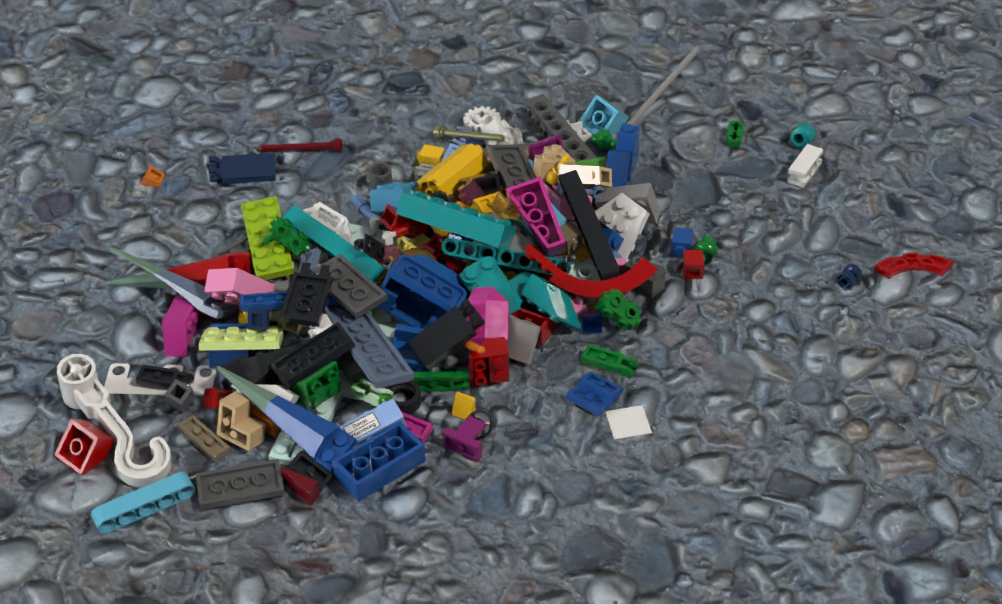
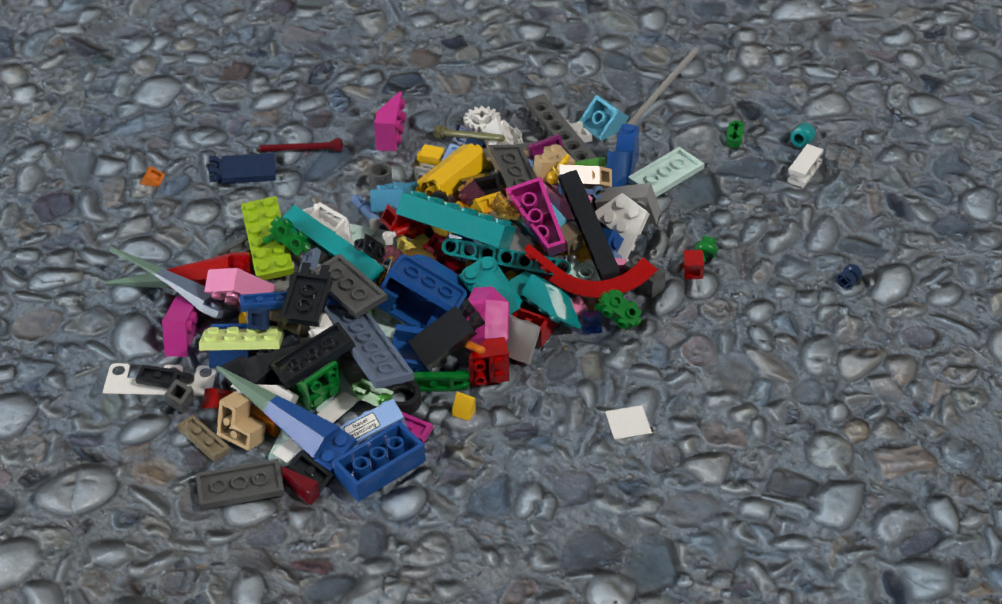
red slope [54,419,114,475] -> none
white piece [57,354,172,487] -> none
medium azure beam [91,472,196,533] -> none
magenta piece [443,410,493,462] -> none
blue slope [566,371,624,416] -> none
green hinge [581,344,639,378] -> none
green animal [592,129,617,151] -> none
blue brick [671,227,693,257] -> none
red tile [874,253,954,279] -> none
none -> white sticker [272,391,359,463]
none -> dark pink slope [374,91,406,151]
none -> light aqua plate [628,147,704,197]

